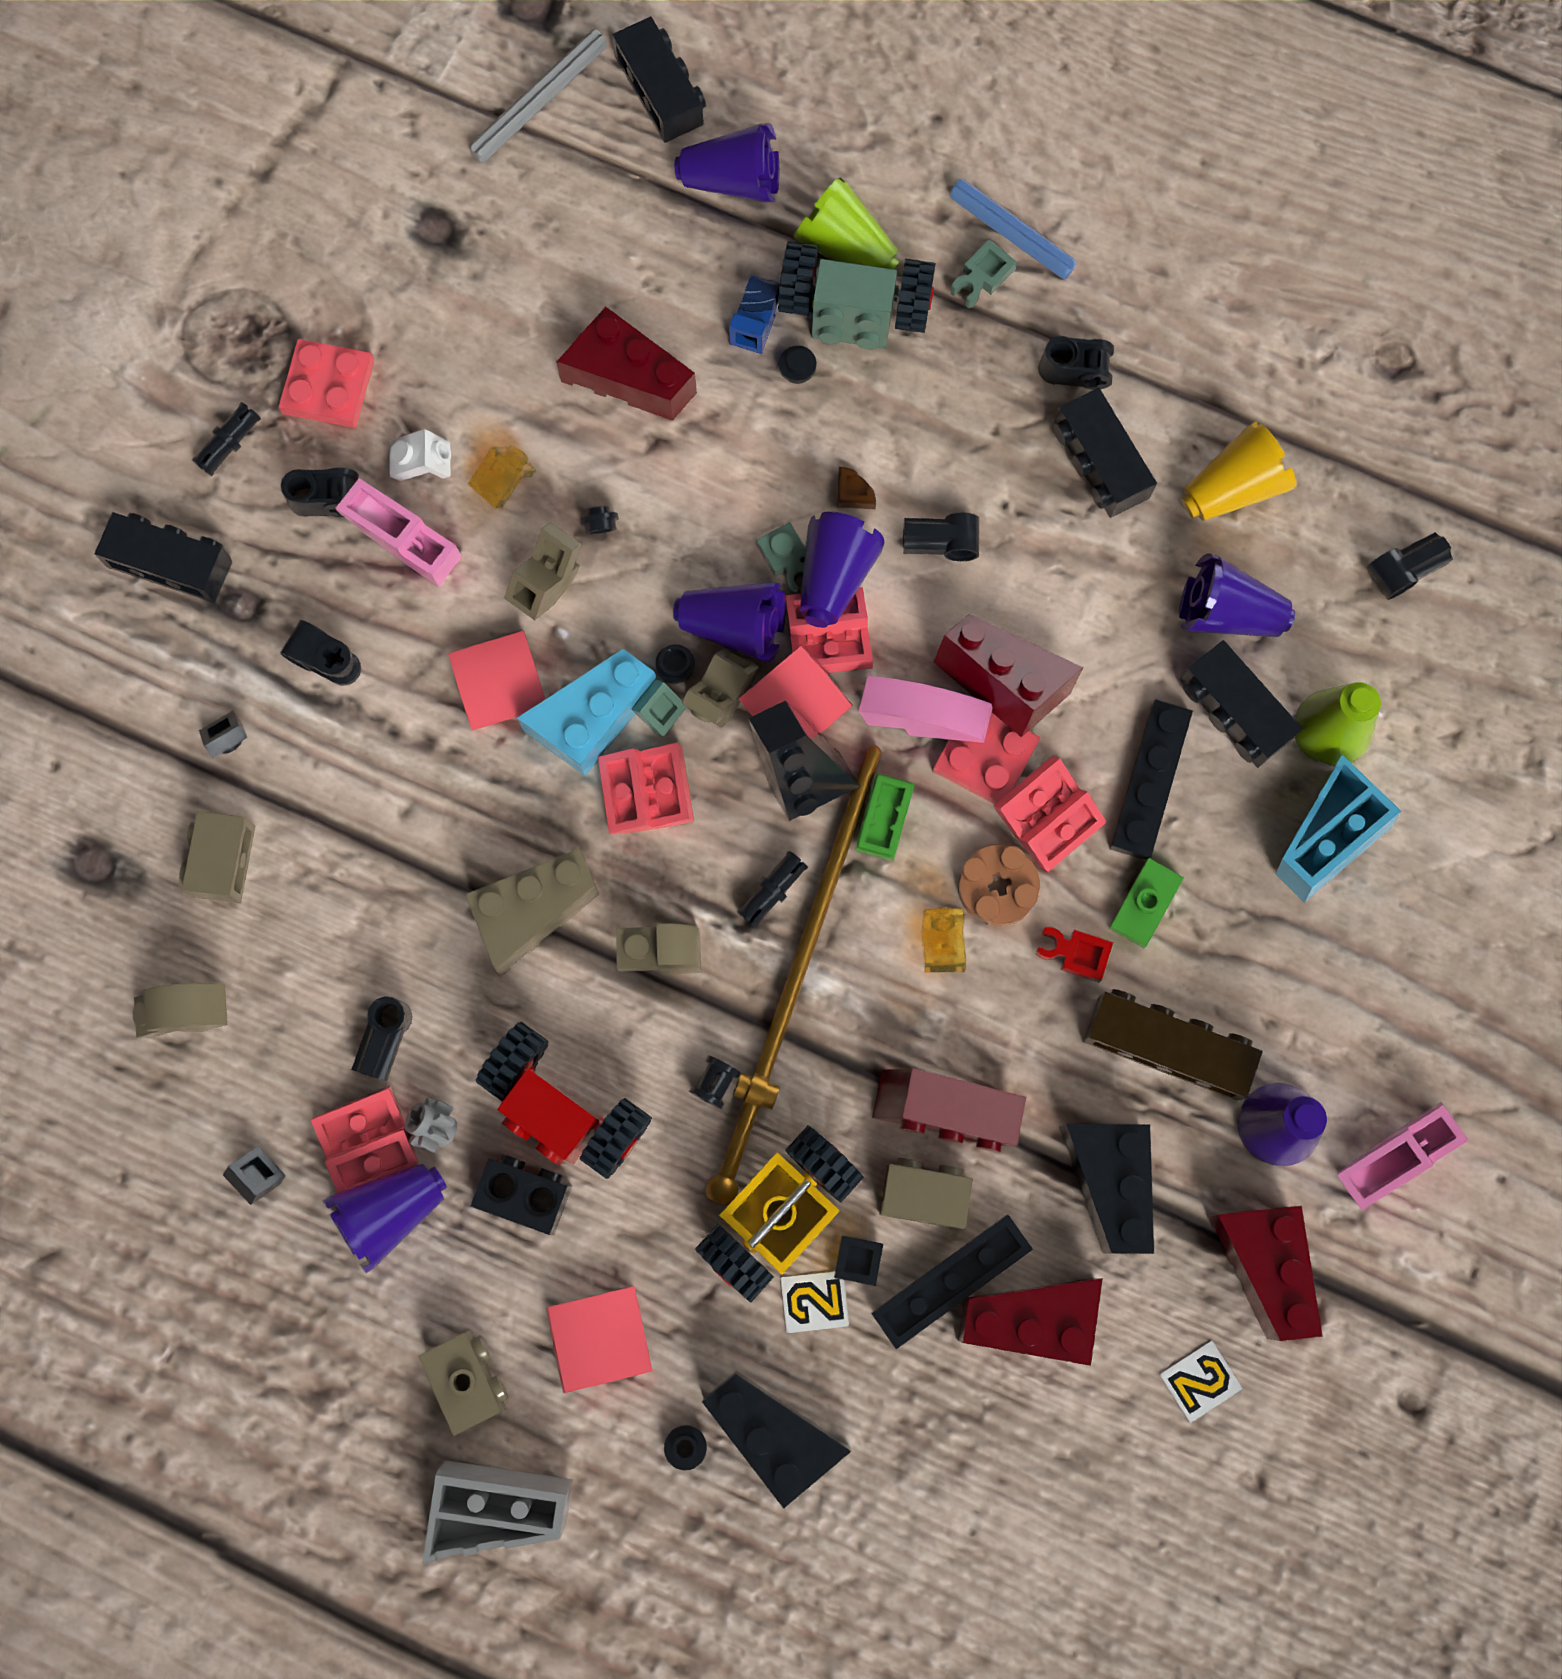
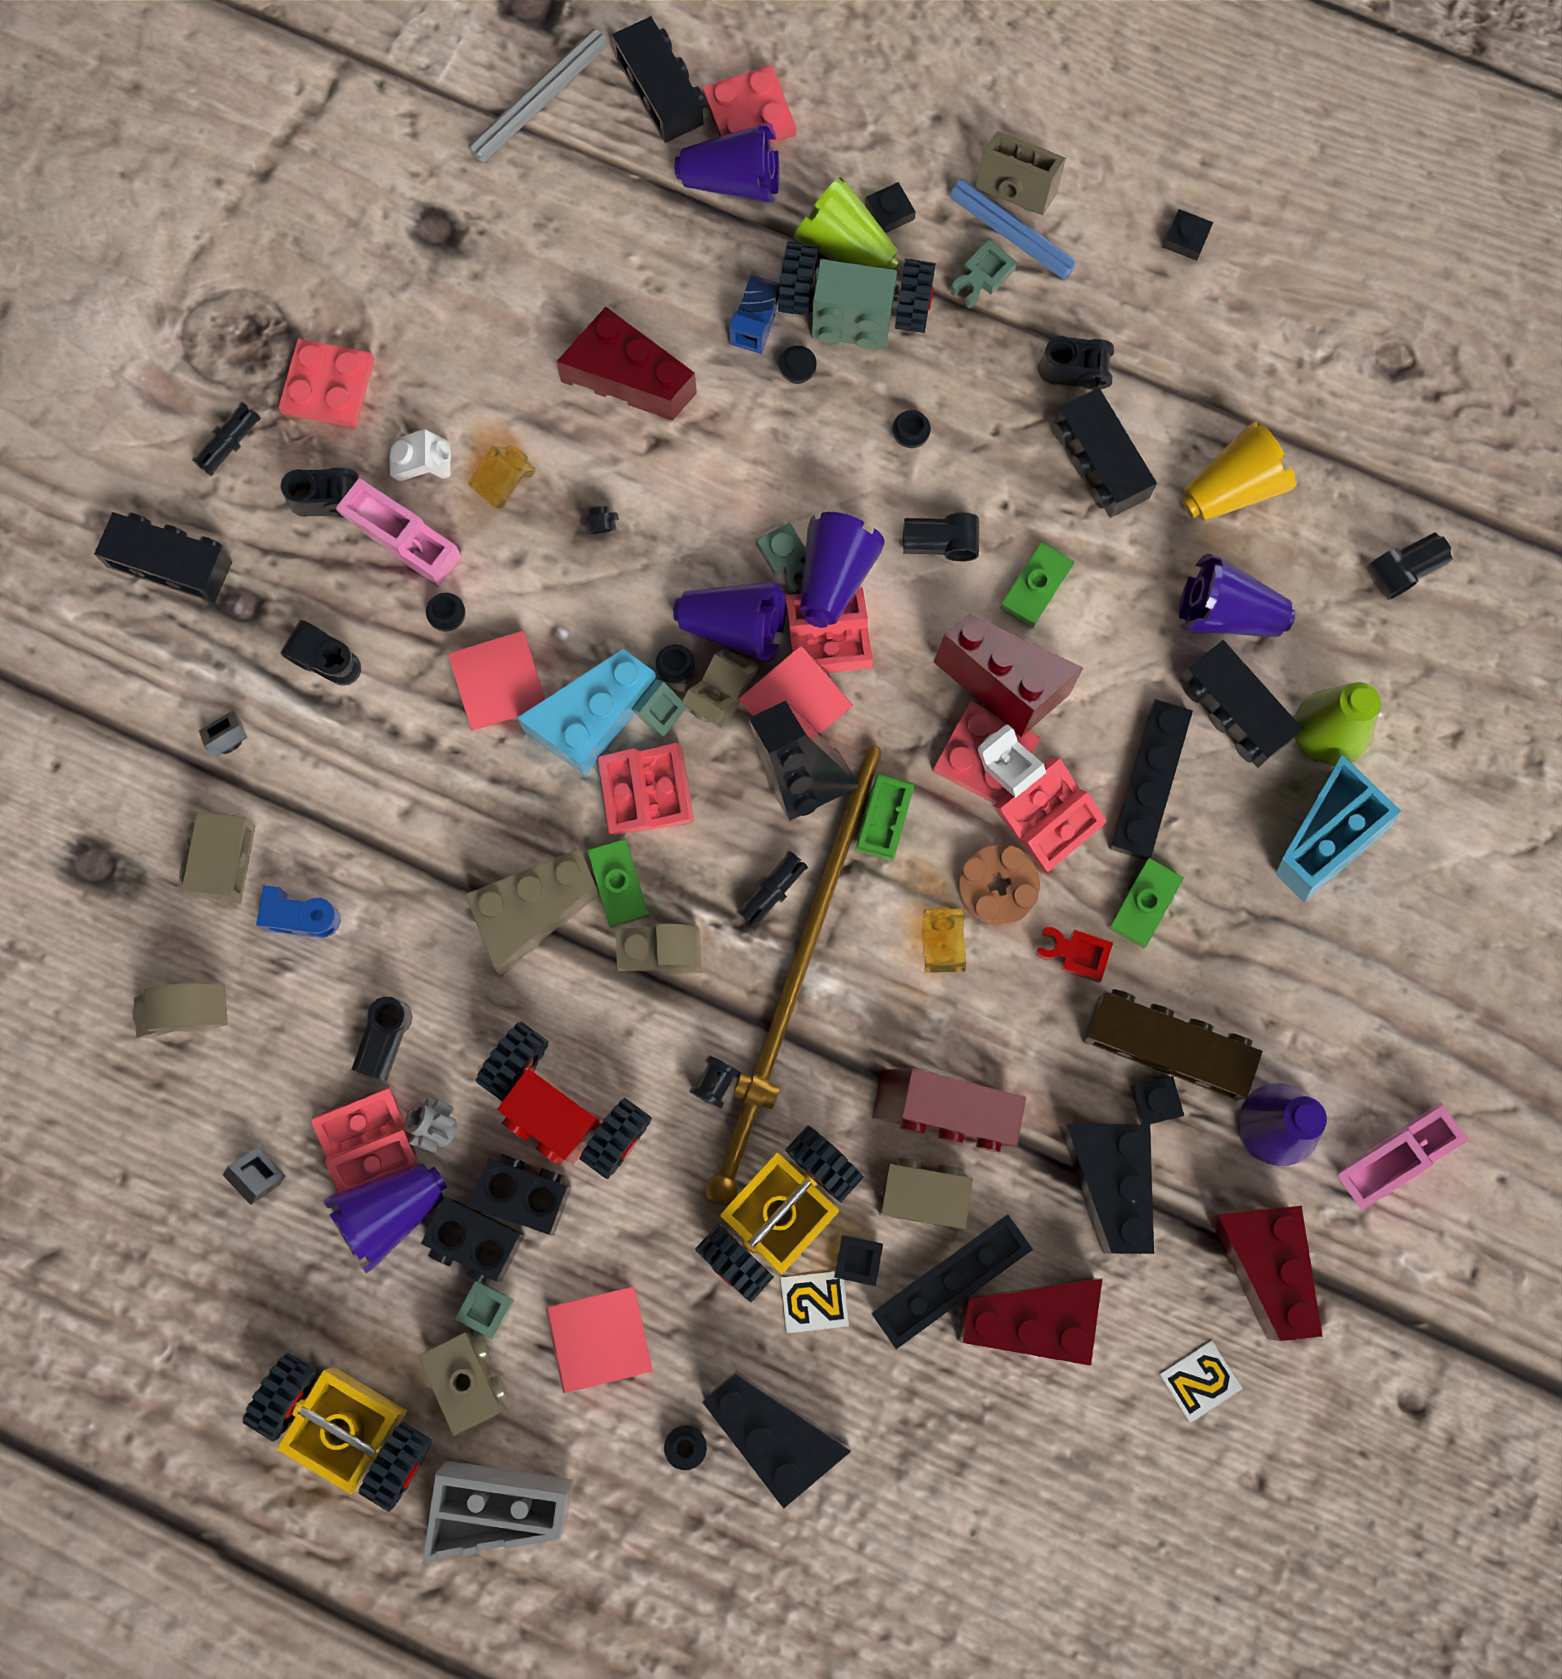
dark tan brick [504,522,581,621] -> none
reddish brown tile [837,466,876,509] -> none
bright pink slope [859,676,993,743] -> none
none -> brick [242,1353,433,1512]
none -> blue leg [256,885,341,938]
none -> black brick [420,1197,525,1285]
none -> black plate [426,593,466,632]
none -> sand green plate [455,1281,514,1339]
none -> bright green plate [587,839,649,928]
none -> coral plate [703,65,796,144]
none -> black plate [865,182,916,233]
none -> black plate [892,410,931,448]
none -> dark tan brick [975,131,1066,216]
none -> white bracket [978,724,1046,798]
none -> bright green plate [1000,542,1075,628]
none -> black plate [1131,1076,1184,1125]
none -> black plate [1163,209,1213,261]

